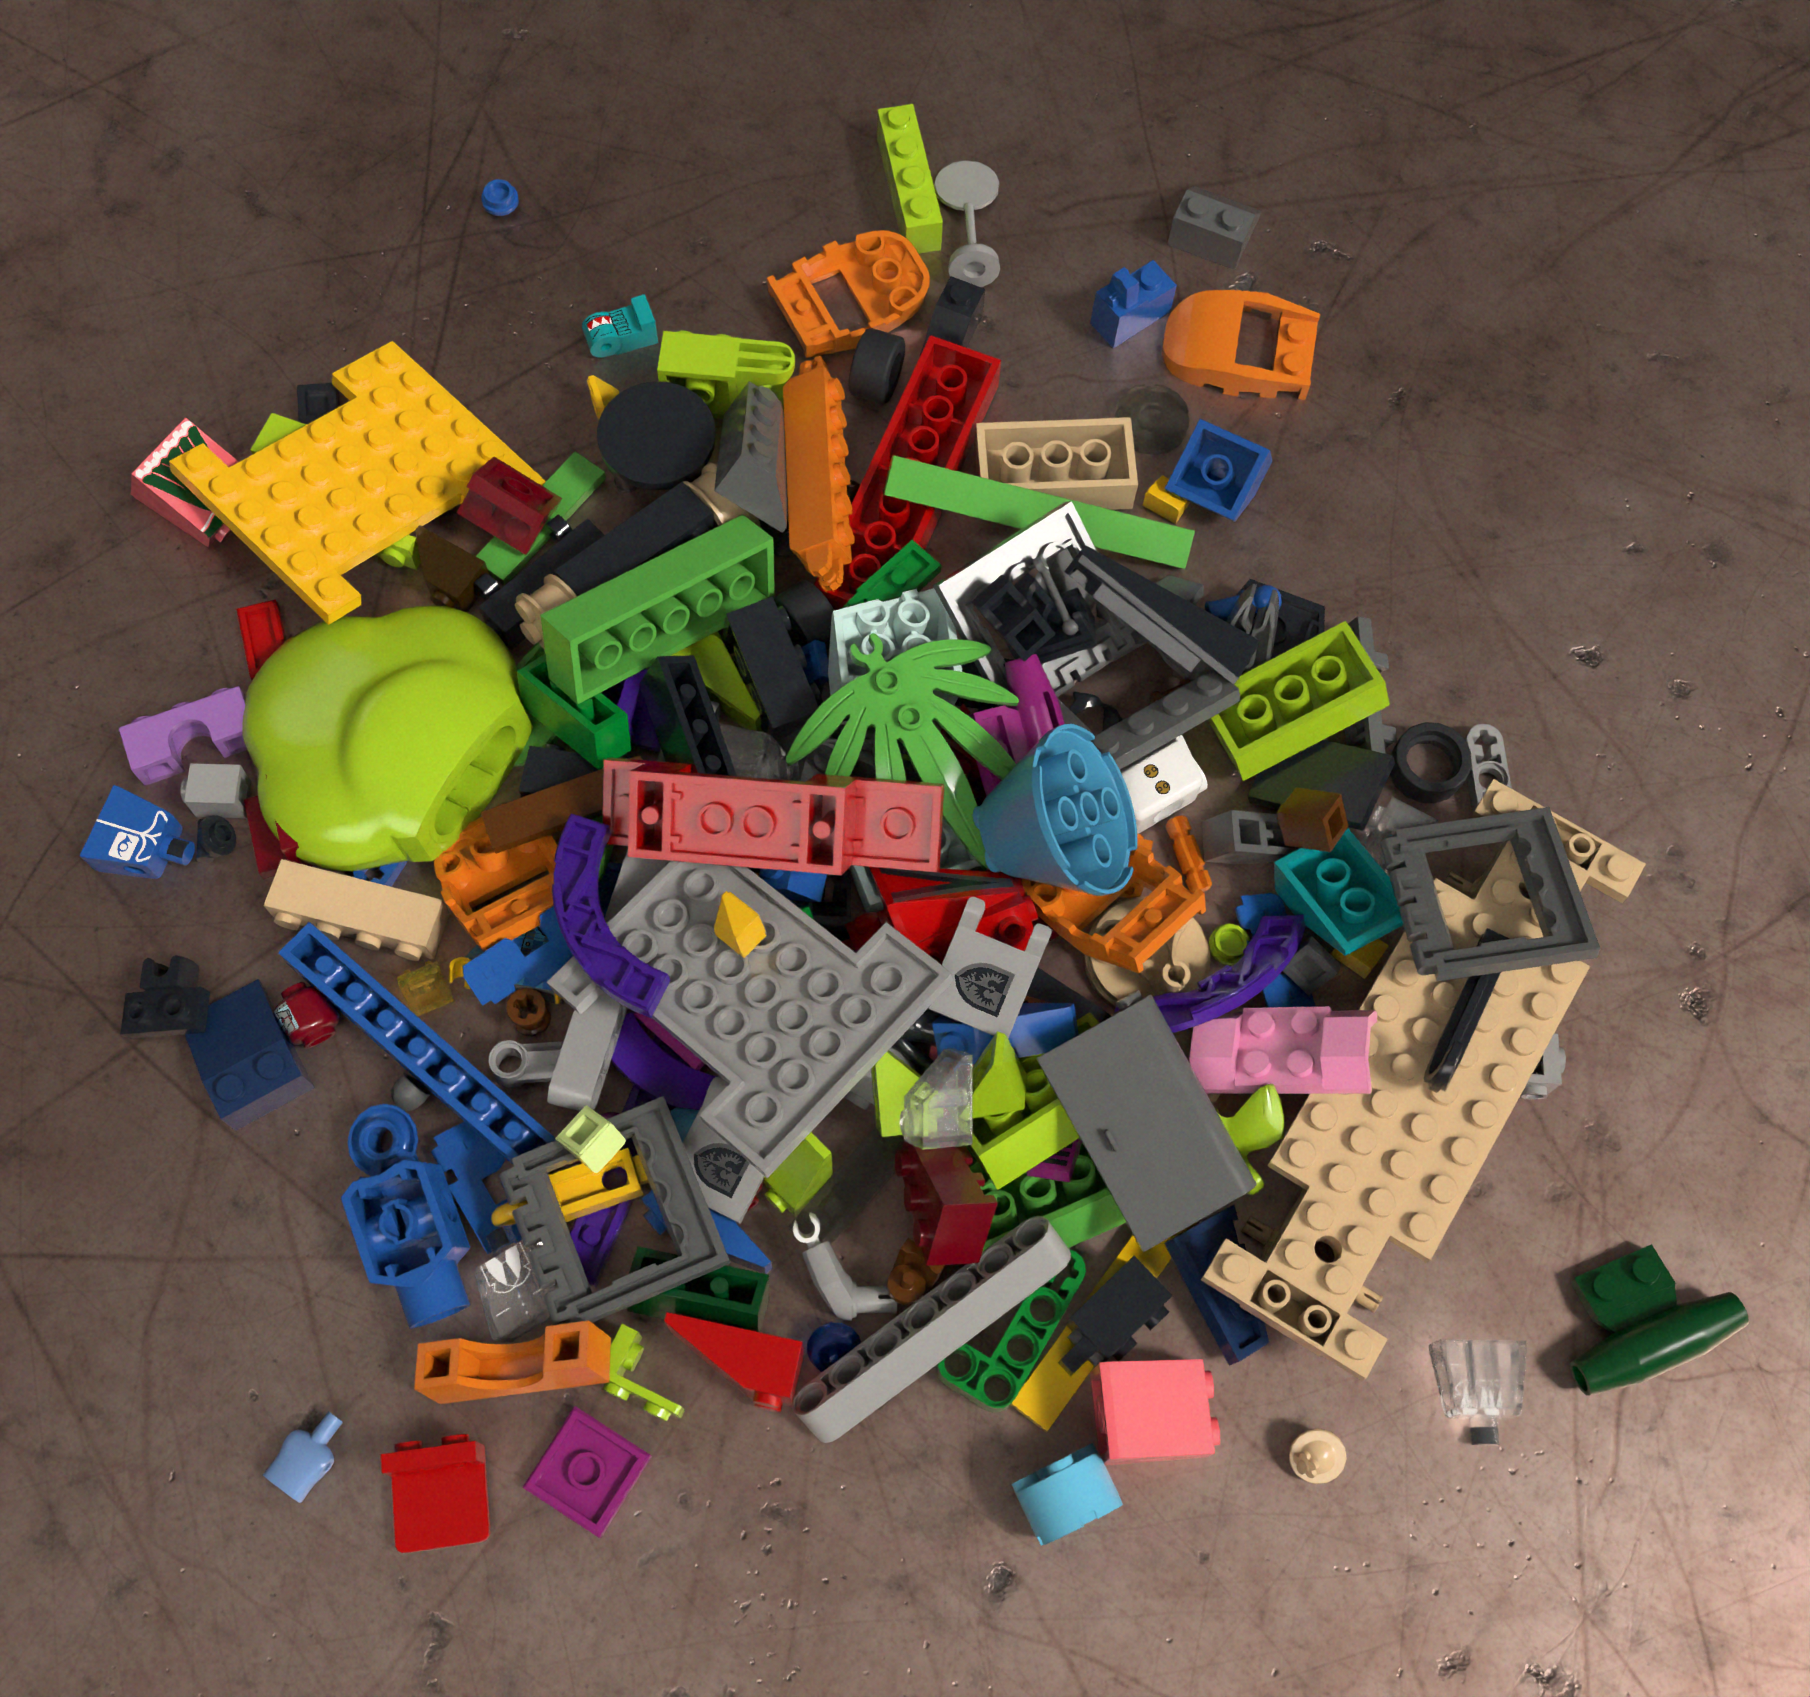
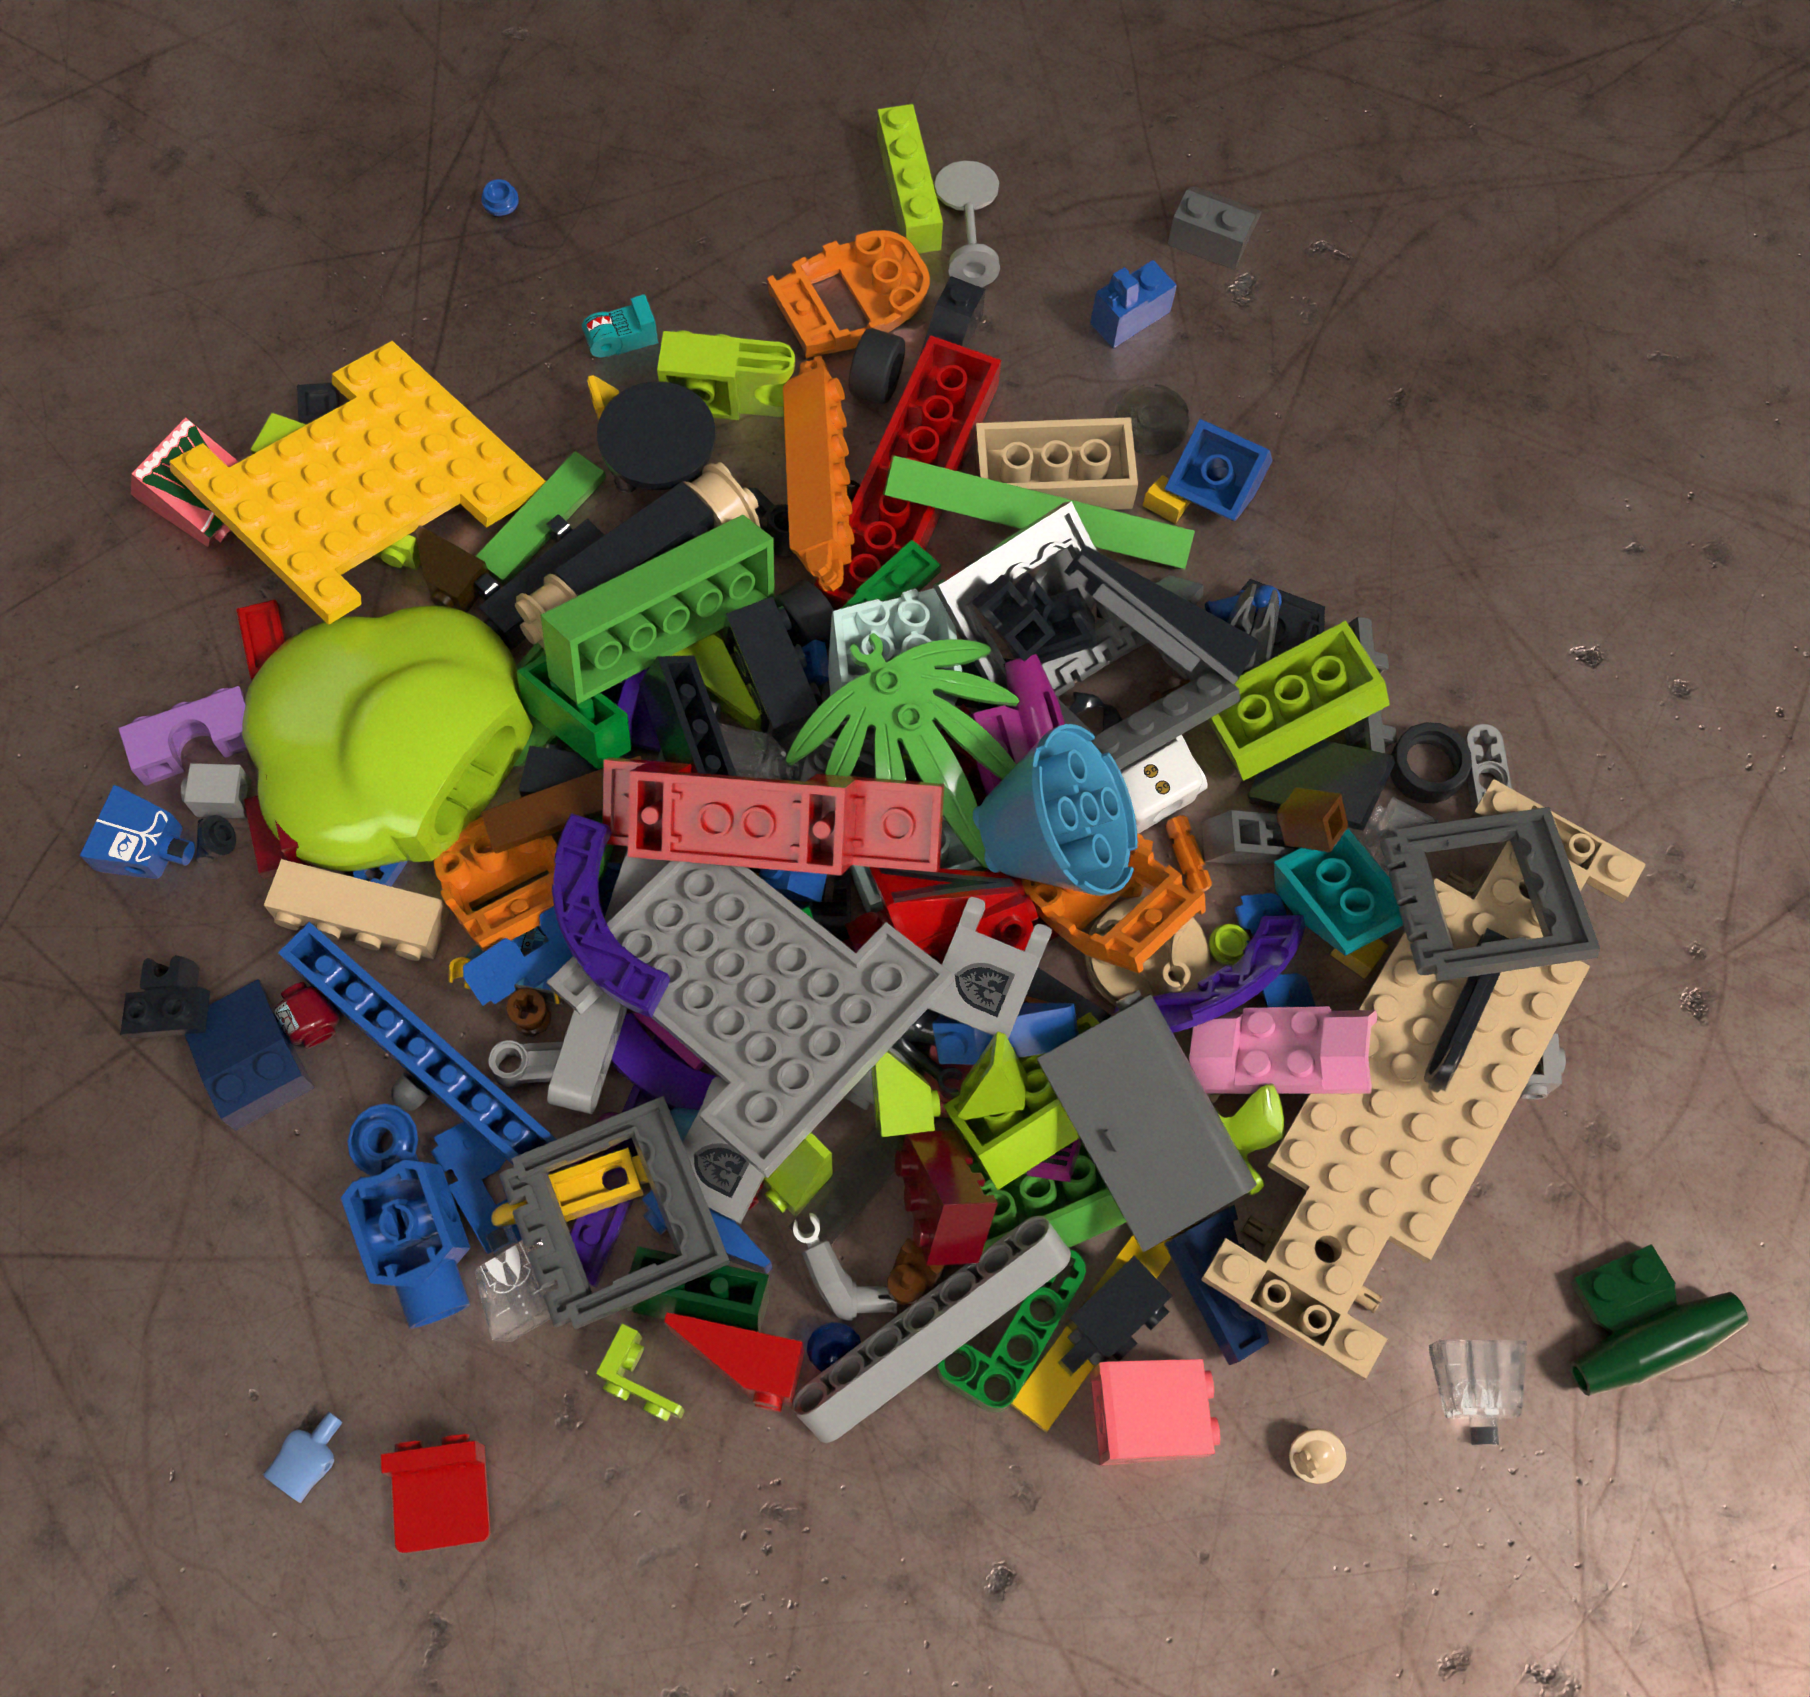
clear yellow tile [397,961,455,1016] -> none
orange arch [414,1320,611,1404] -> none
dark red bracket [457,456,562,555] -> none
magenta tile [522,1406,652,1538] -> none
yellowish green slope [555,1105,626,1173] -> none
dark grey slope [714,381,788,533] -> none
yellow slope [714,891,766,958] -> none
clear slope [900,1048,972,1150] -> none
medium azure brick [1012,1443,1123,1546] -> none
dark grey hinge [1033,555,1078,635] -> none
orange slope [1162,290,1320,400] -> none
dark grey tile [1283,936,1342,996] -> none

